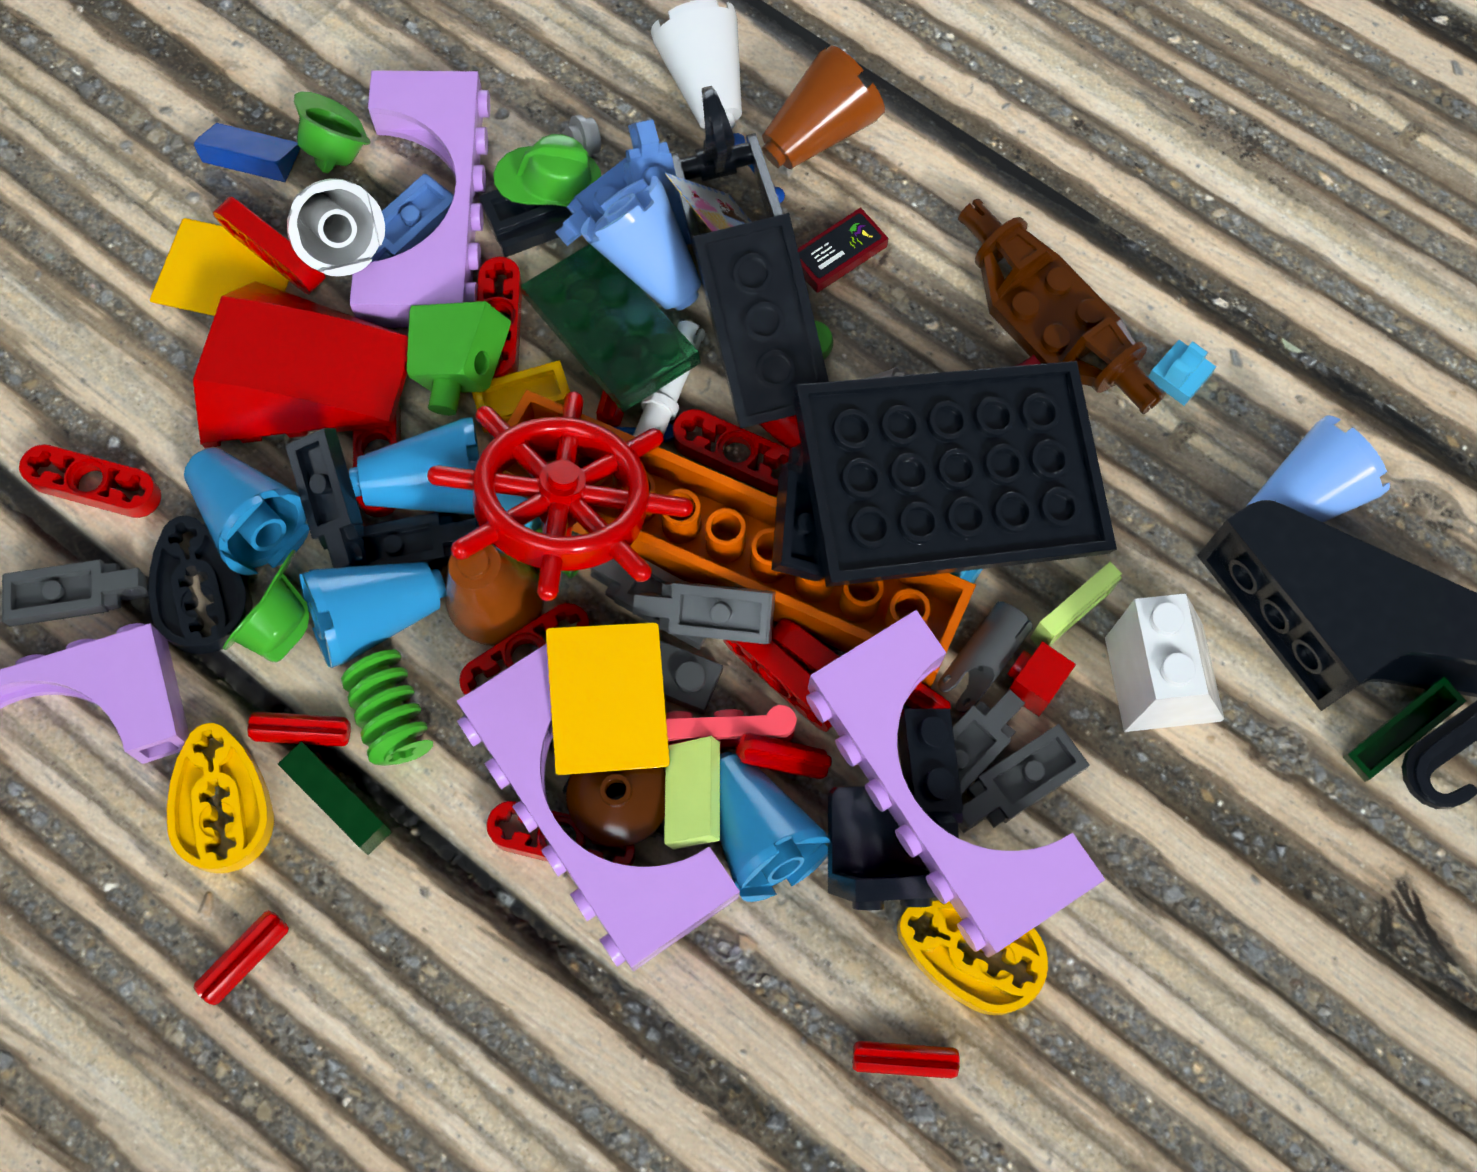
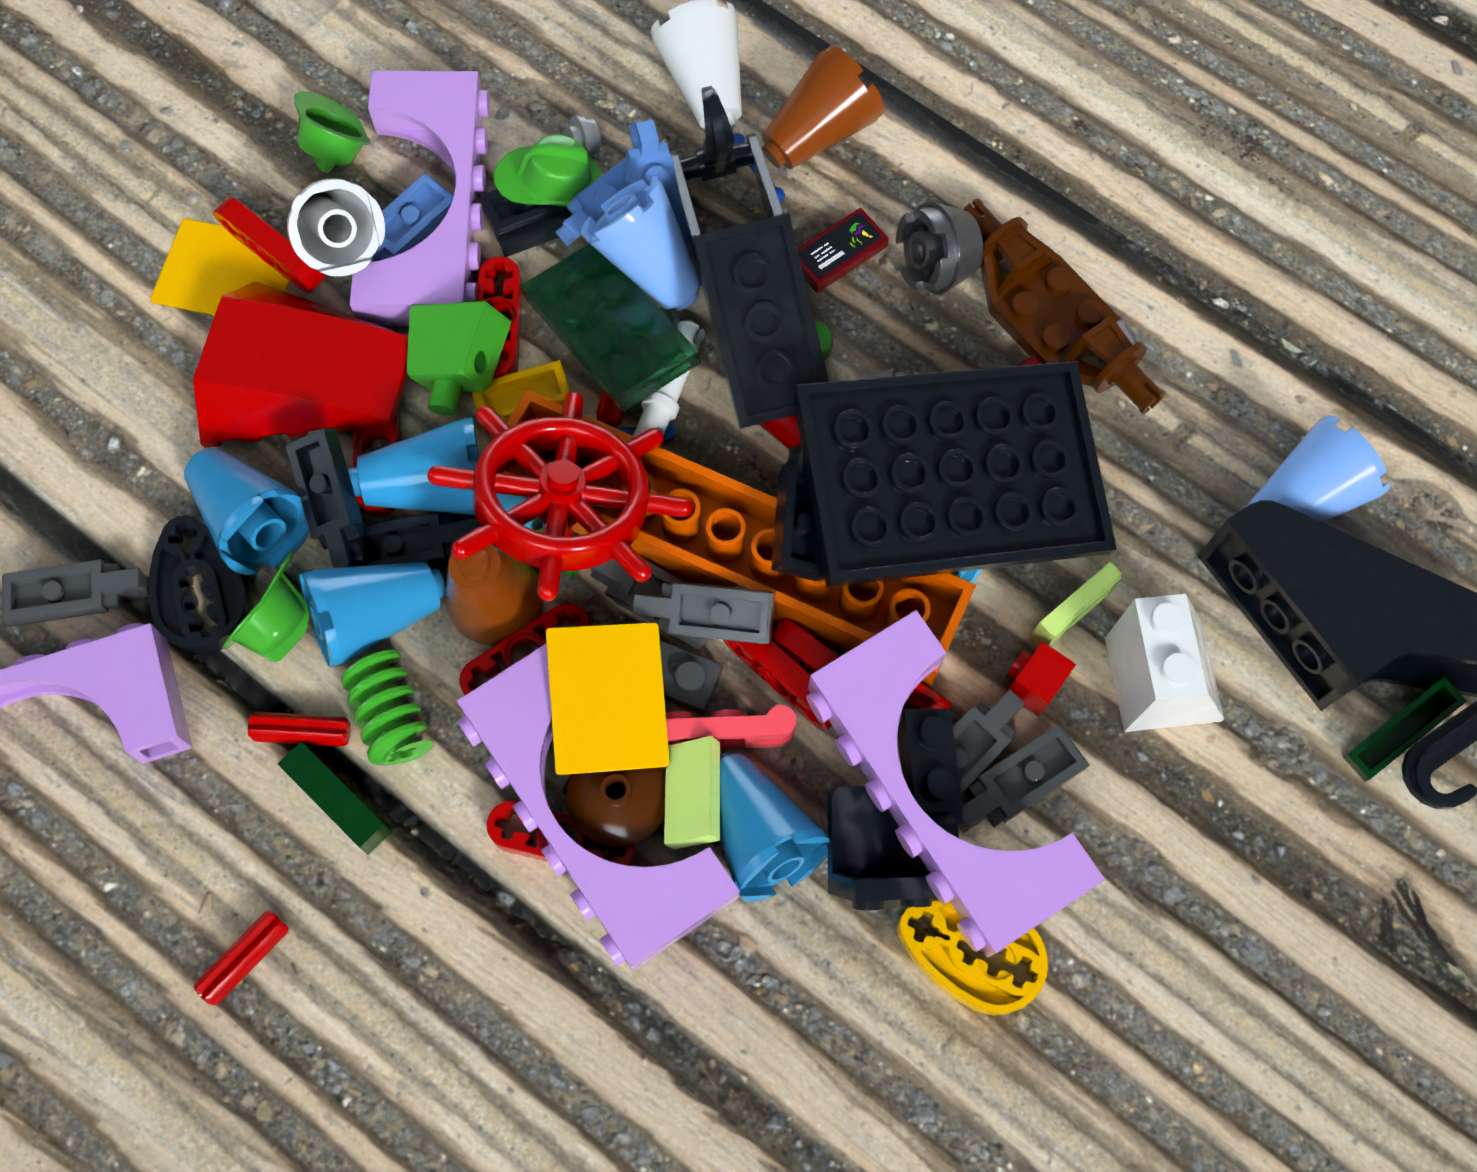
red beam [19,444,161,518] -> none
yellow piece [167,723,274,873] -> none
blue slope [194,123,300,182] -> none
sticker [665,173,751,232] -> none
red beam [673,409,790,496] -> none
red axle [736,733,832,779] -> none
red axle [852,1041,960,1079] -> none
dark grey piece [938,602,1033,713] -> none
medium azure tile [1148,340,1216,406] -> none
none -> flat silver cone [896,202,983,295]

